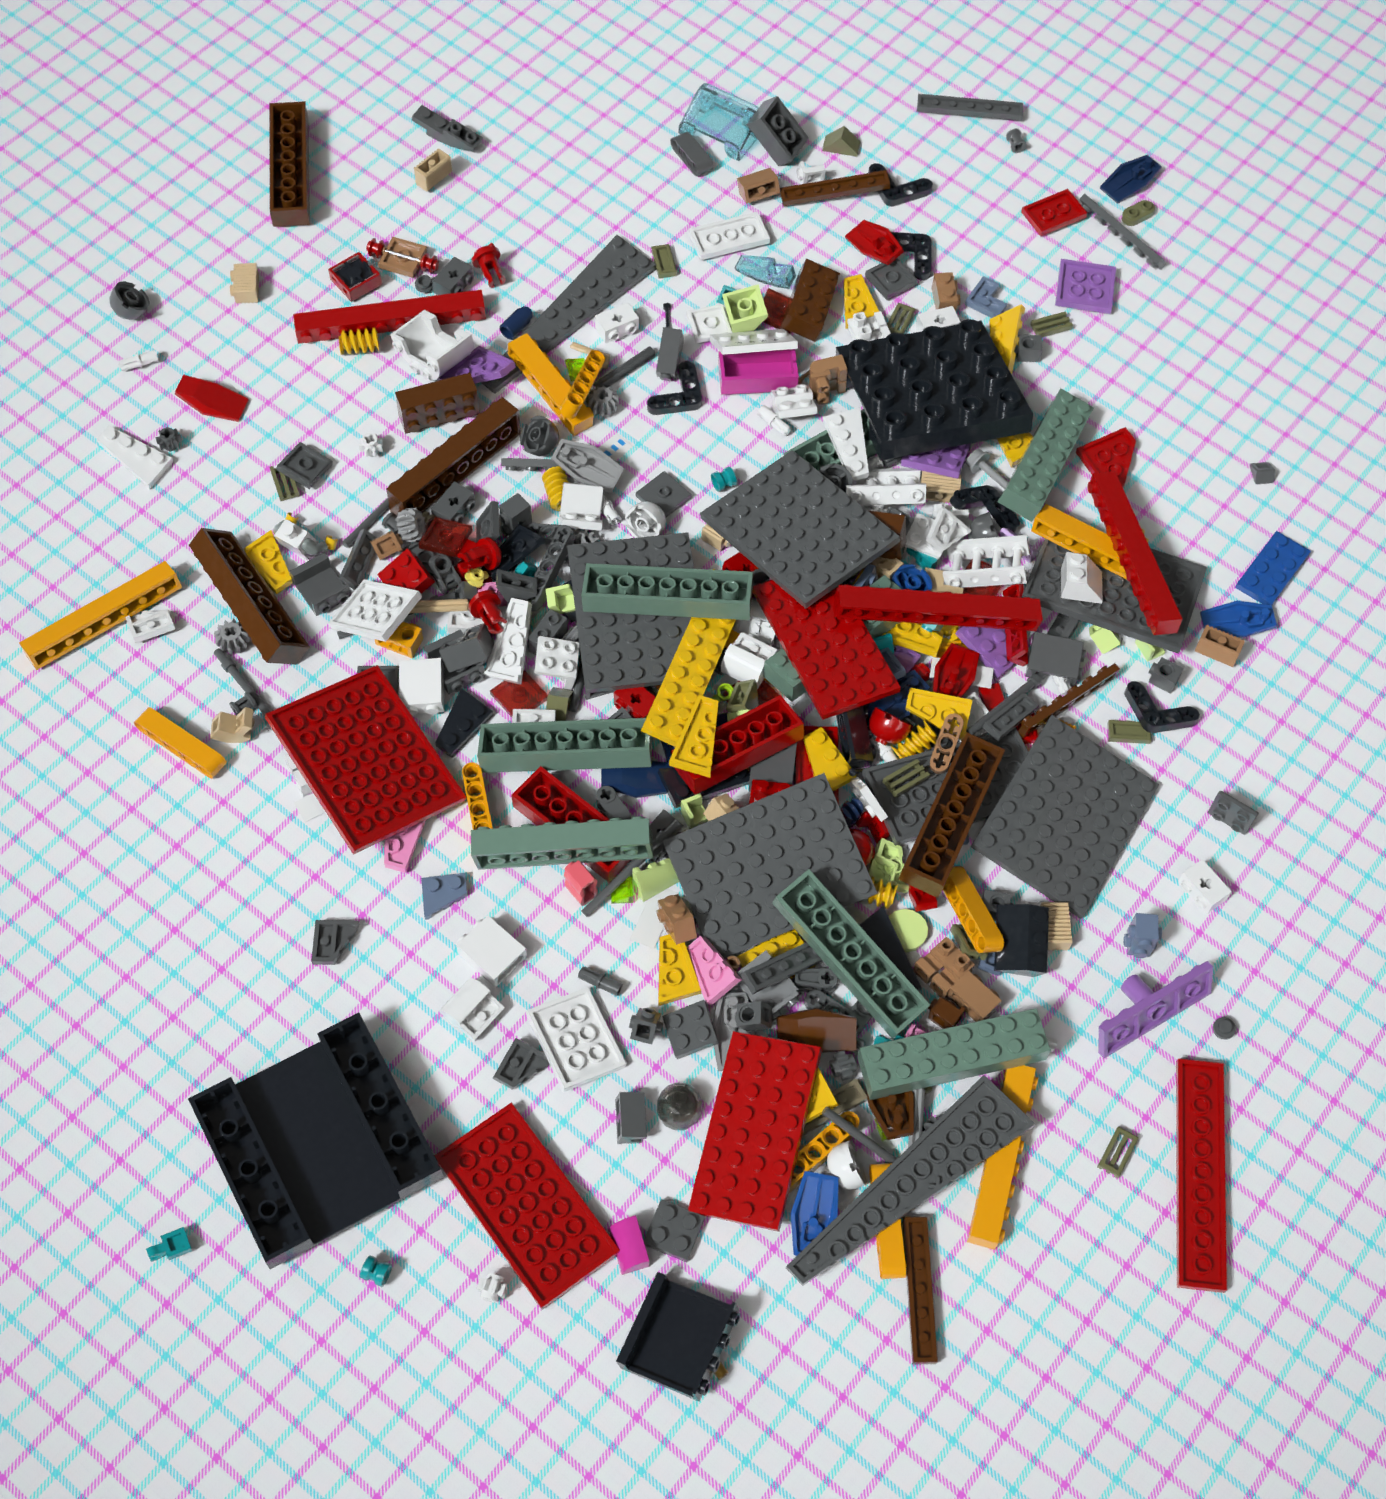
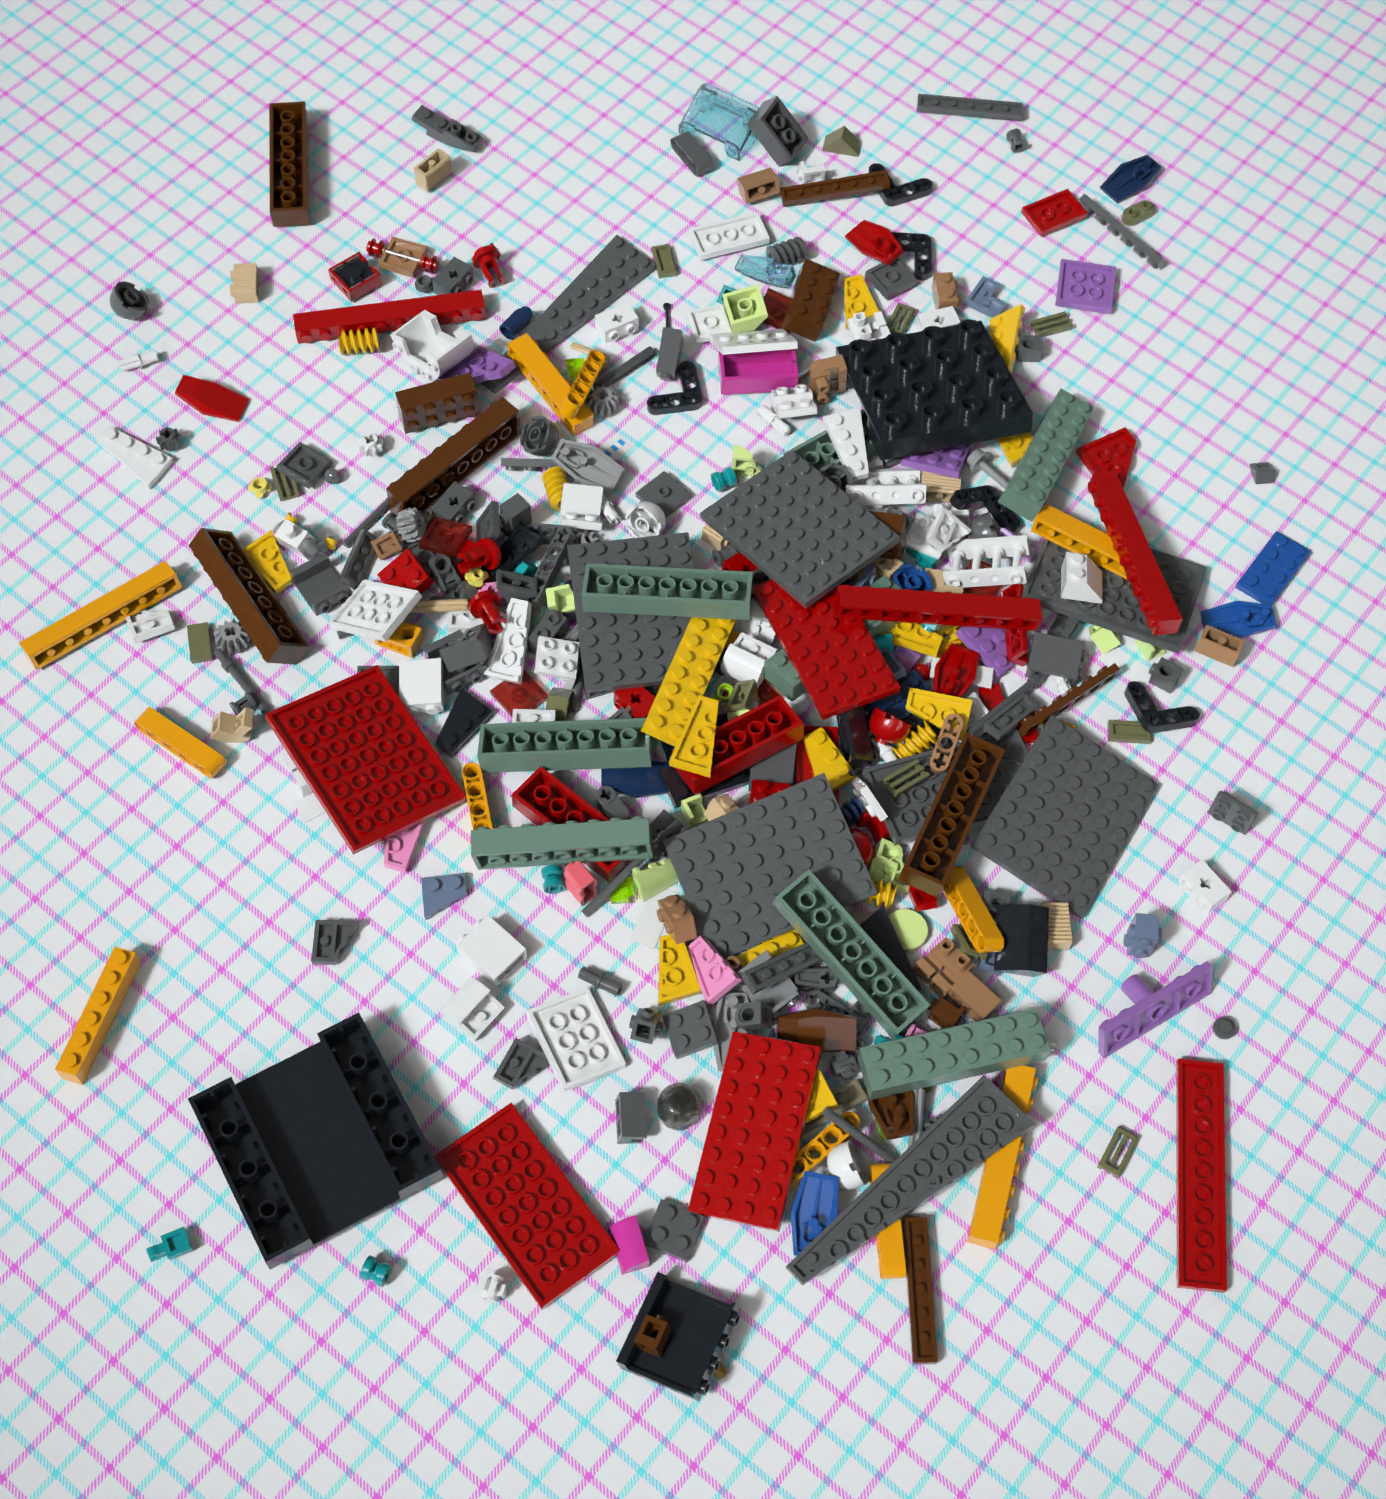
none -> light orange brick [55,946,141,1085]
none -> olive tile [187,622,213,664]
none -> light yellow plate [248,477,272,498]
none -> dark grey hinge [324,466,341,484]
none -> teal wheel [541,865,565,894]
none -> reddish brown brick [634,1314,672,1358]
none -> dark grey bush [712,544,737,567]
none -> yellowish green slope [732,445,763,478]
none -> dark grey piece [766,236,808,268]

